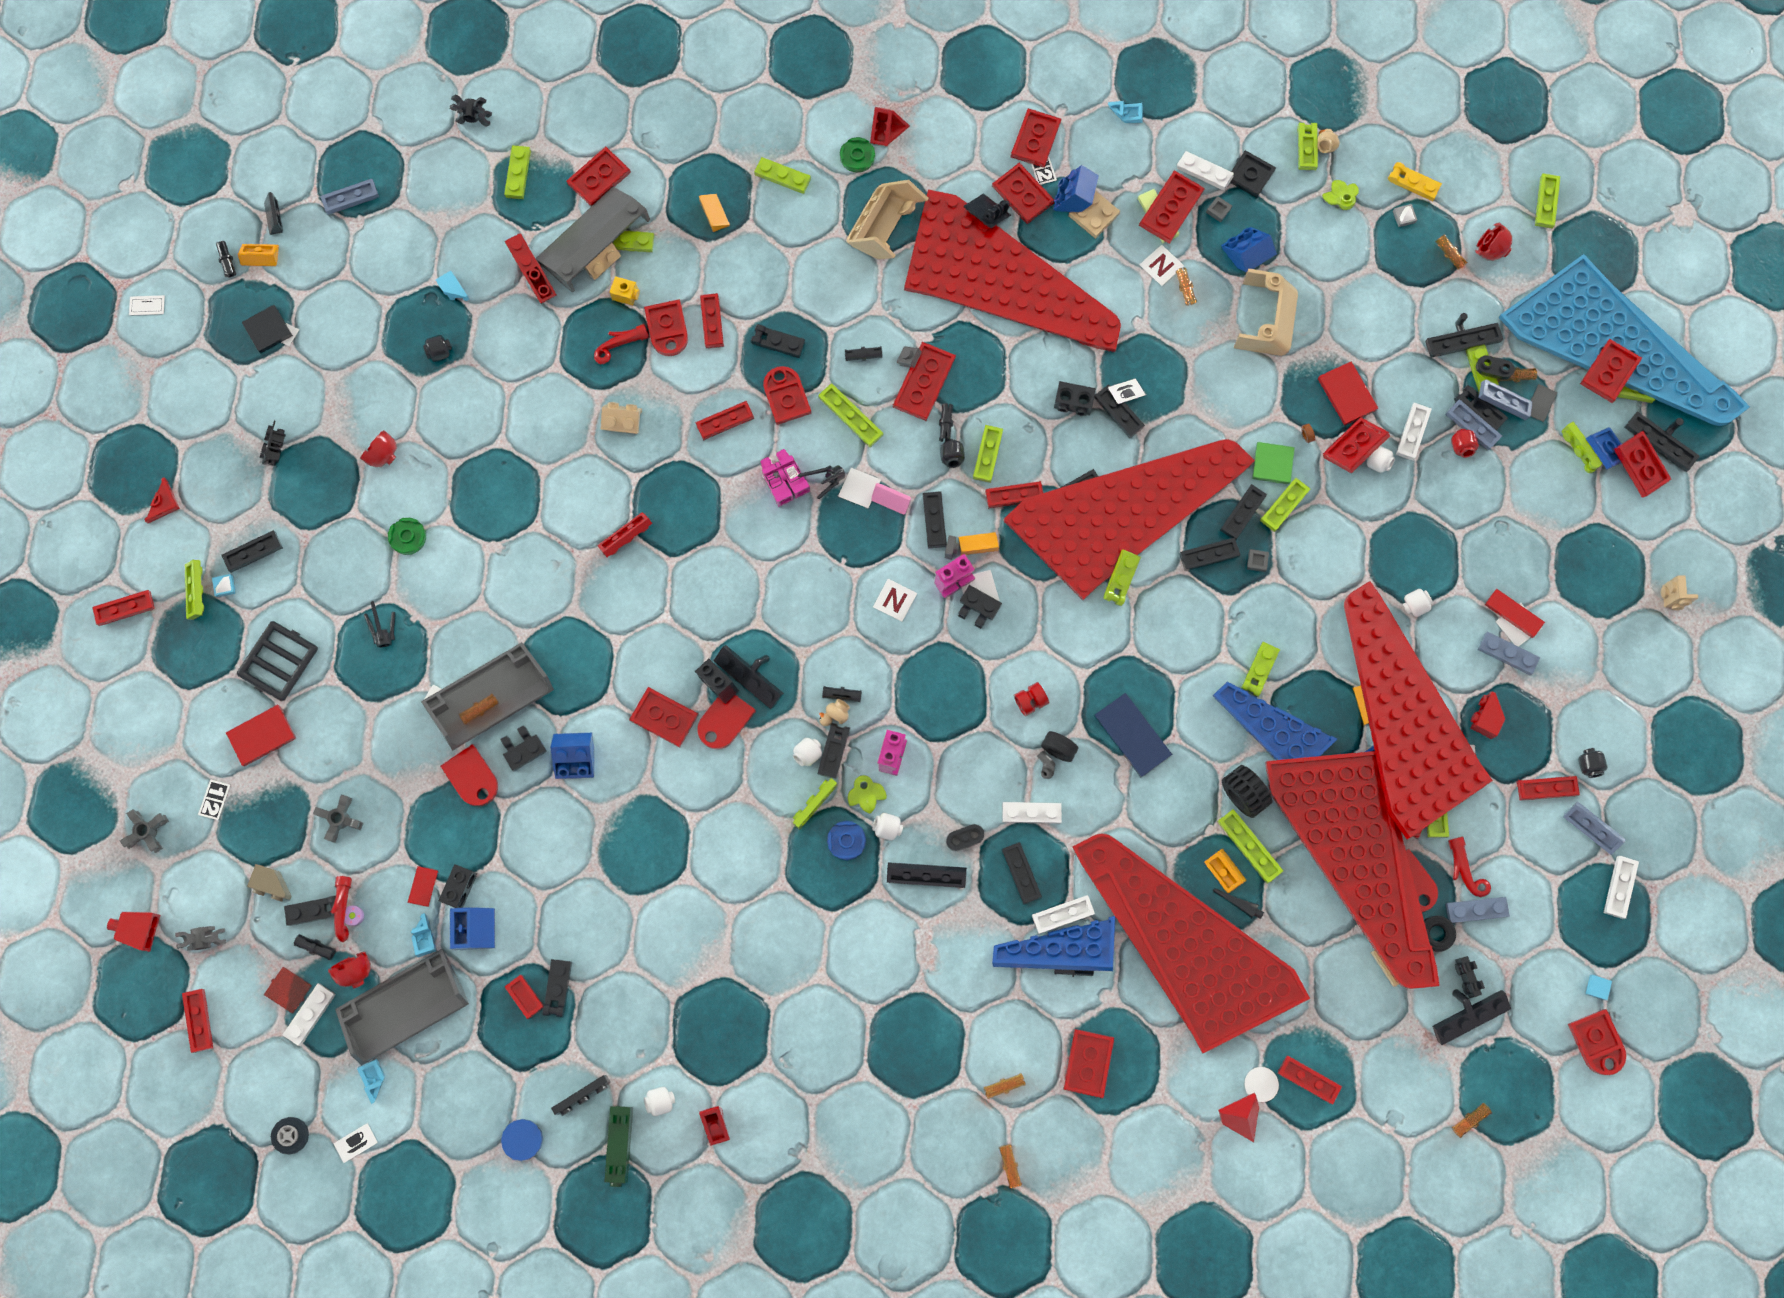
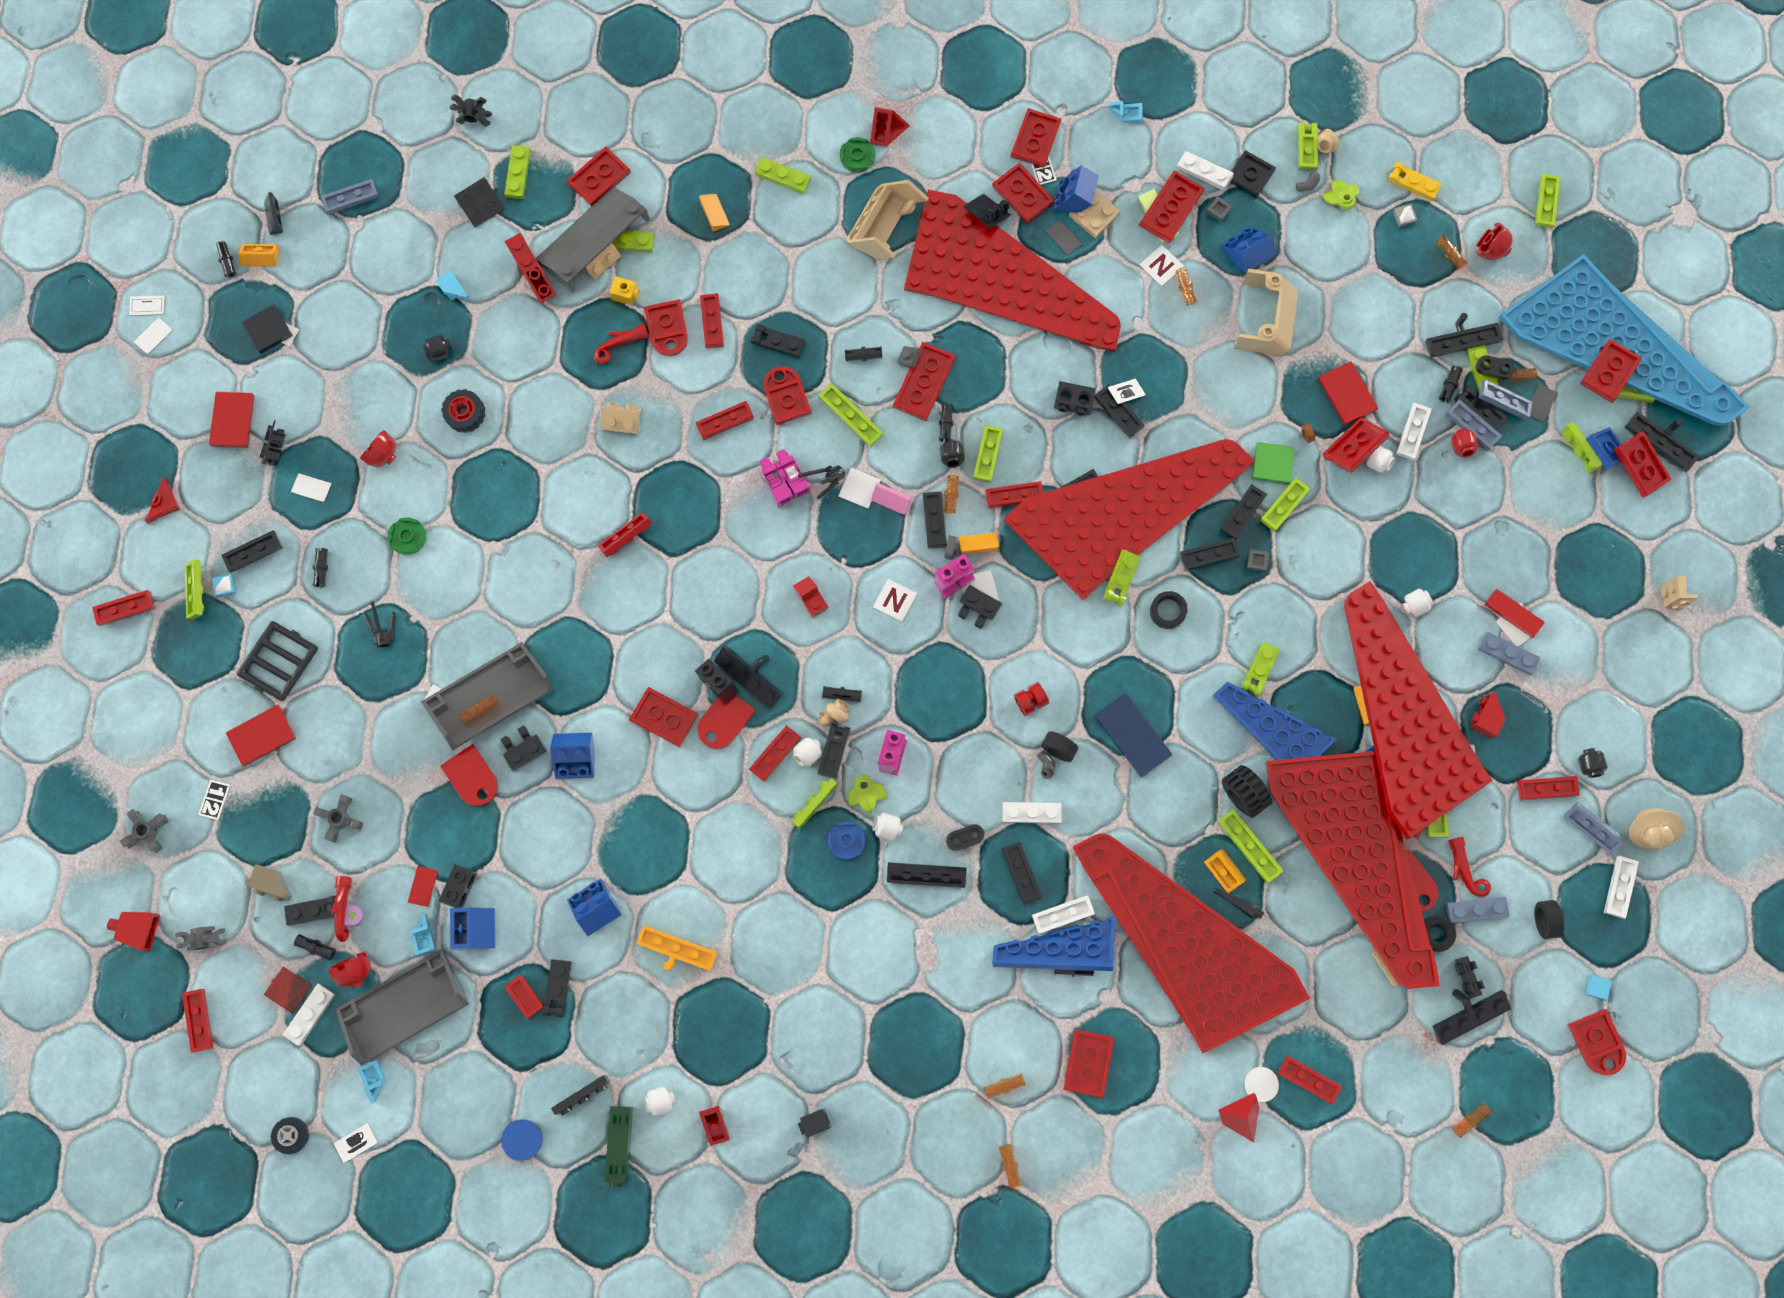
none -> white sticker [134,318,173,354]
none -> red tile [209,392,255,448]
none -> white sticker [291,473,331,502]
none -> black pin [312,548,328,587]
none -> black wheel [441,389,485,433]
none -> black hinge [454,177,505,228]
none -> blue slope [567,879,622,936]
none -> light orange plate [636,925,718,971]
none -> red tile [749,725,801,782]
none -> red slope [793,576,829,618]
none -> black brick [798,1108,832,1138]
none -> clear orange pin [944,475,959,514]
none -> dark grey sticker [1046,219,1082,255]
none -> black tyre [1150,591,1188,629]
none -> dark grey arm [1296,171,1320,192]
none -> black pin [1439,365,1463,403]
none -> black tyre [1534,900,1564,939]
none -> tan helmet [1628,808,1684,851]

